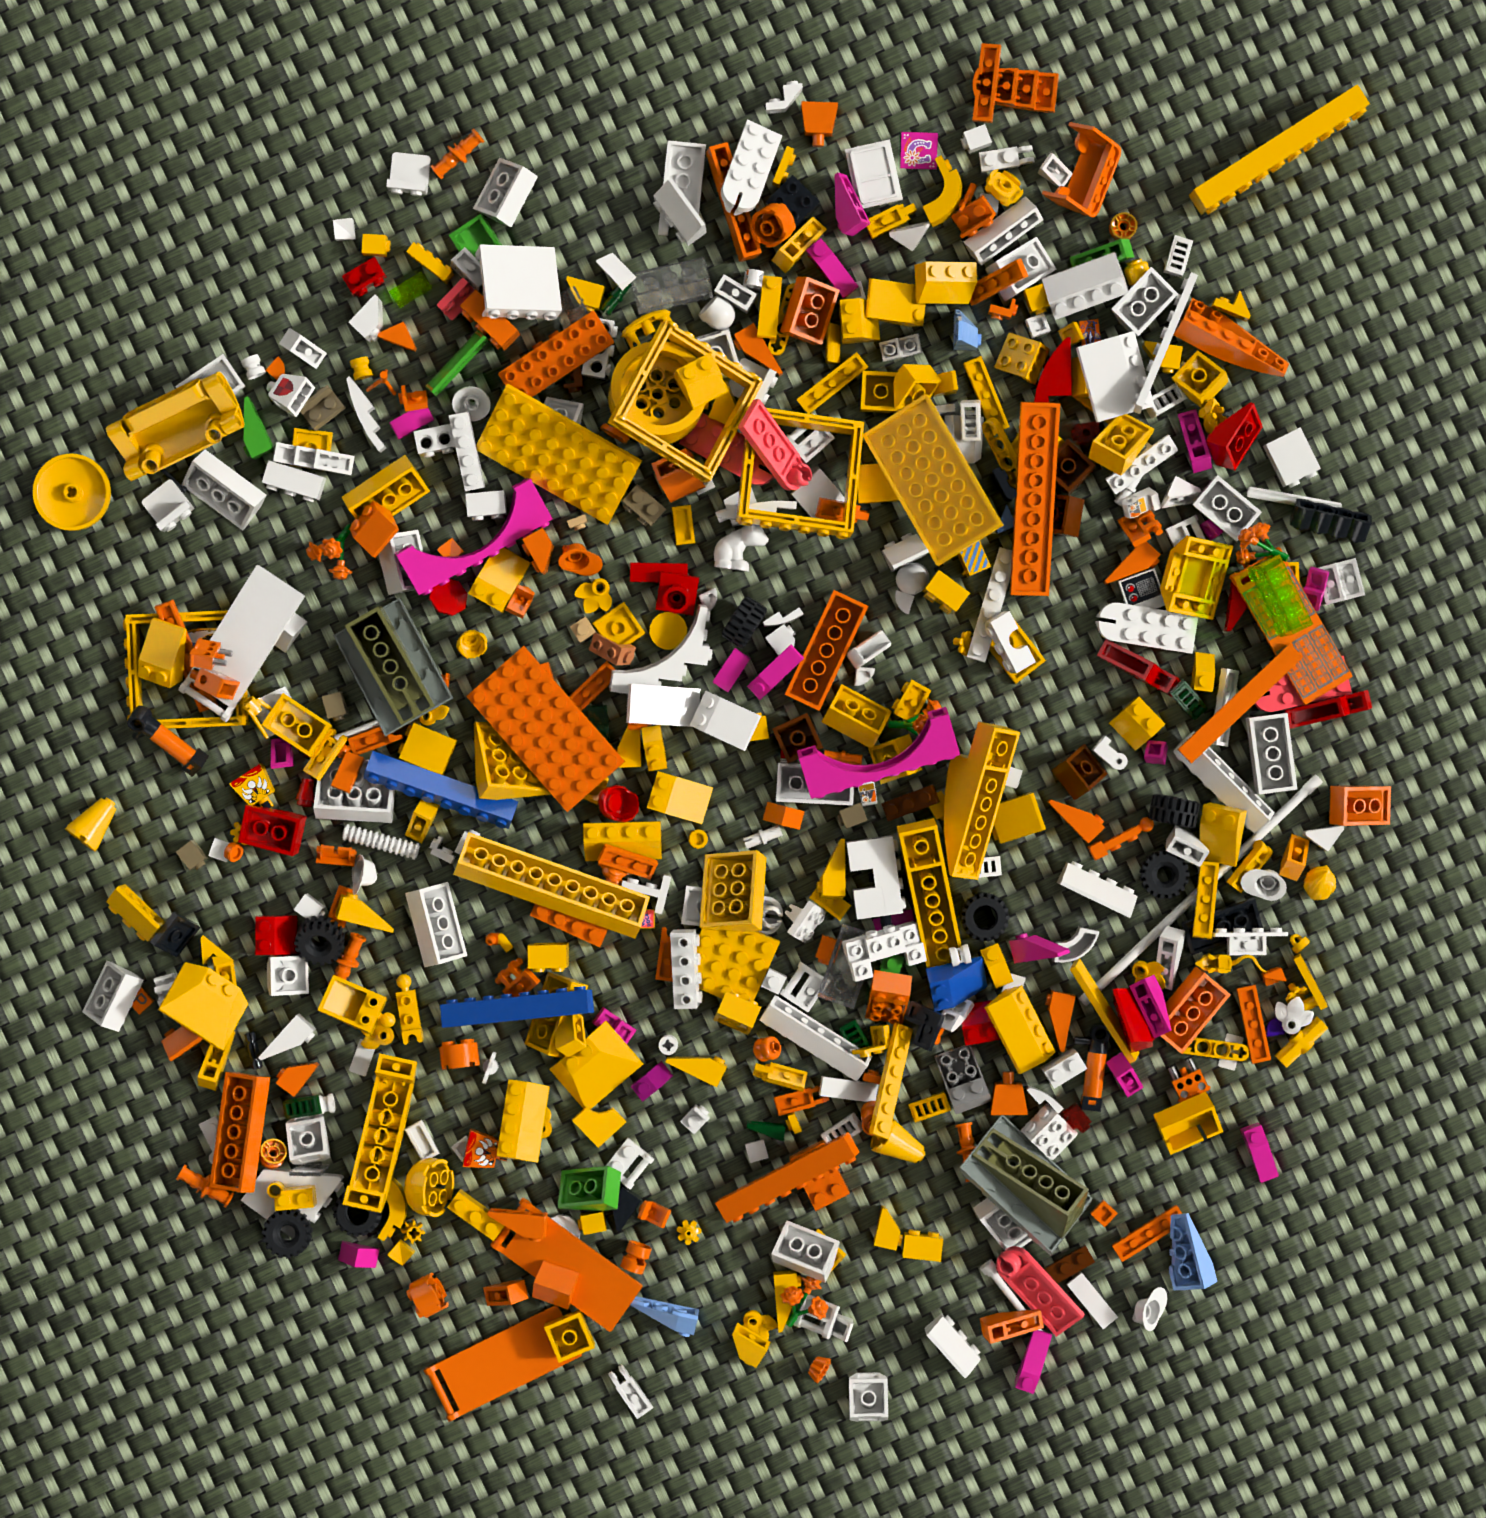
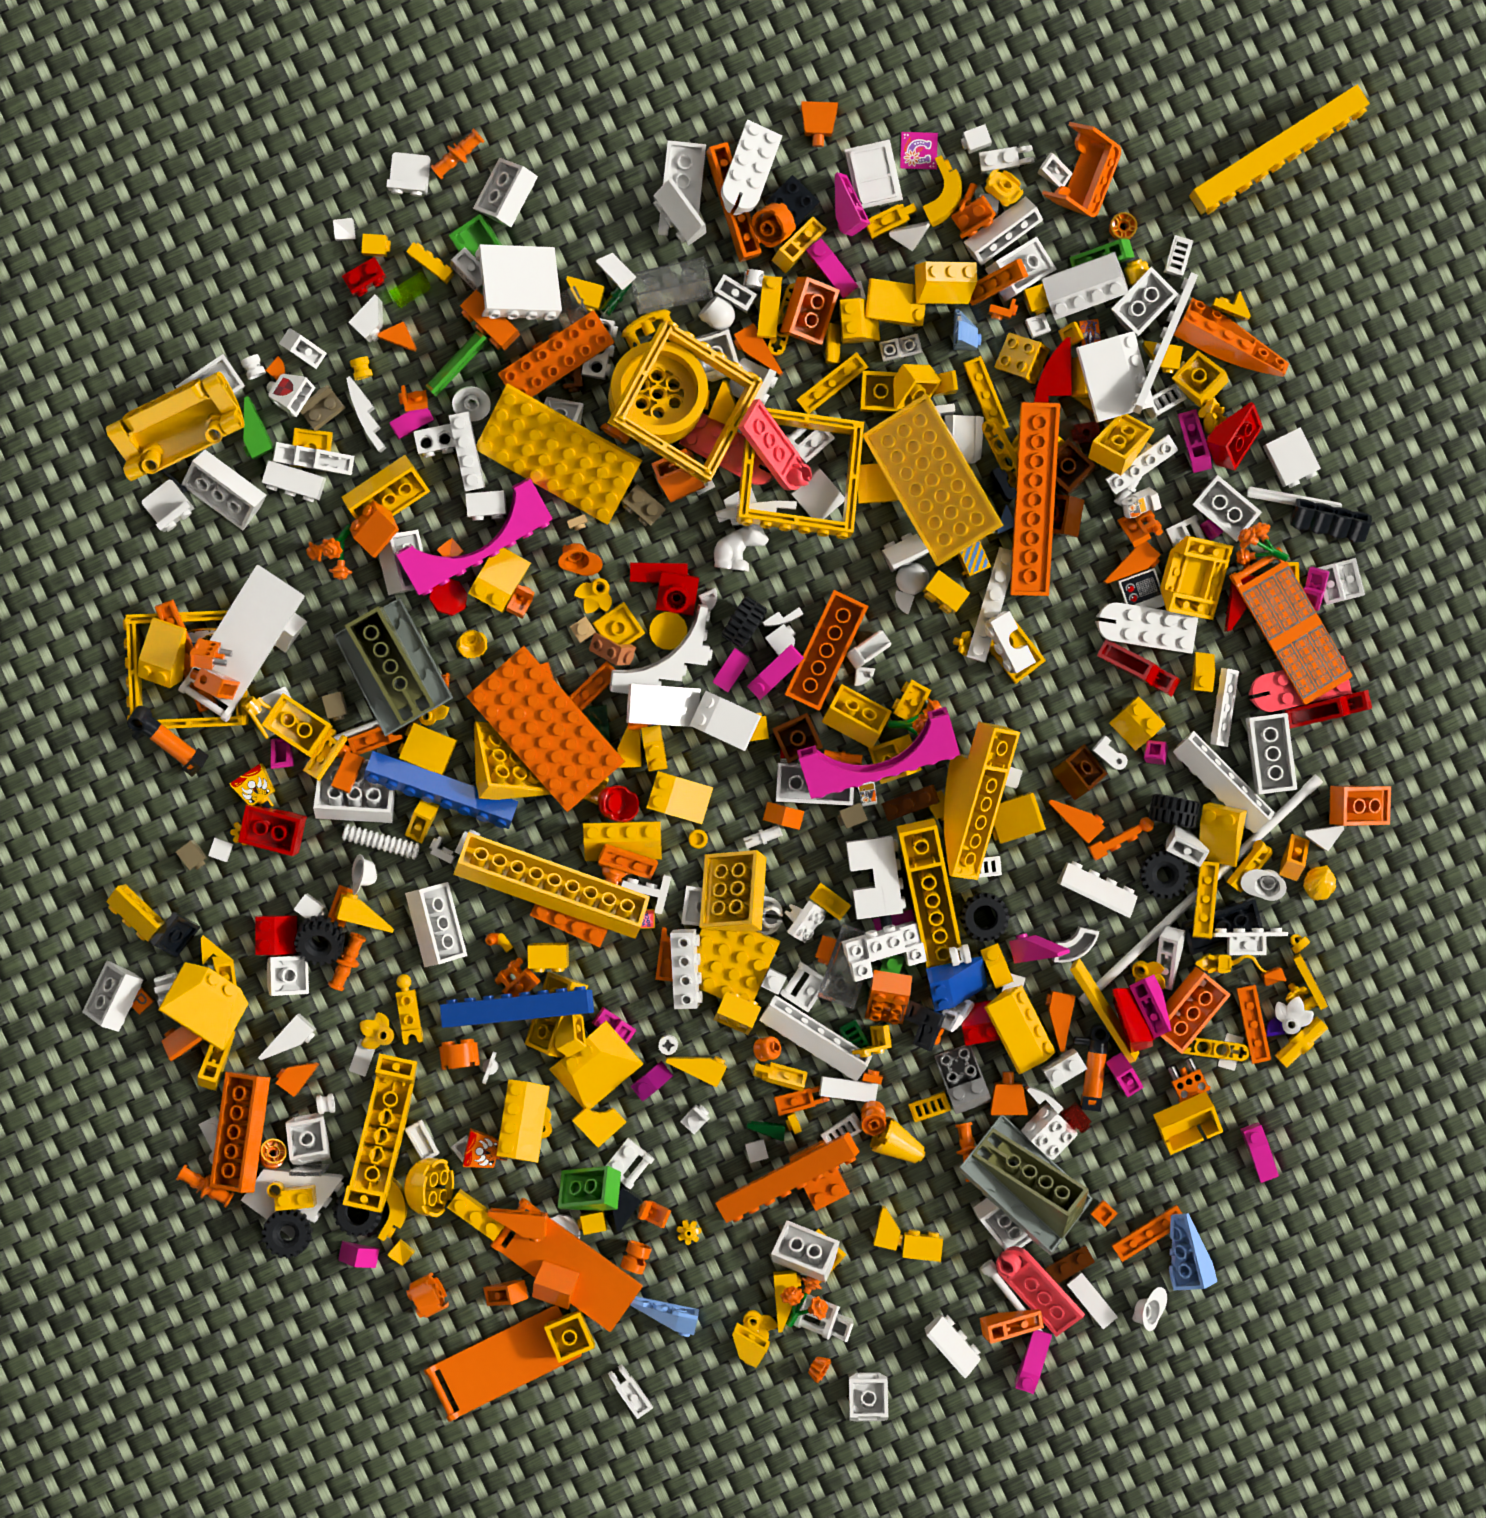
yellow dish [33,454,111,531] -> none
yellow cone [65,797,116,852] -> none
orange tile [224,842,243,862] -> none
black axle [244,1032,263,1070] -> none
dark green slope [282,1095,322,1119] -> none
red cone [295,778,314,807] -> none
orange hinge [316,844,357,867] -> none
yellow slope [318,975,395,1035] -> none
orange plant [366,369,396,396] -> none
yellow gear [400,1219,425,1244] -> none
coral bracket [437,278,475,321] -> none
orange slope [522,528,554,575] -> none
yellow tile [672,505,695,546] -> none
yellow slope [674,353,727,410] -> none
white slope [766,81,803,114] -> none
yellow plate [772,146,796,188] -> none
orange hinge [815,497,870,523] -> none
yellow slope [816,839,846,899] -> none
yellow plate [868,1023,913,1140] -> none
white slope [960,400,981,441] -> none
orange slope [972,43,1059,123] -> none
white slope [1161,476,1202,508] -> none
dark green slope [1169,679,1208,720] -> none
orange tile [1177,643,1303,764] -> none
clear neon green brick [1248,554,1313,637] -> none

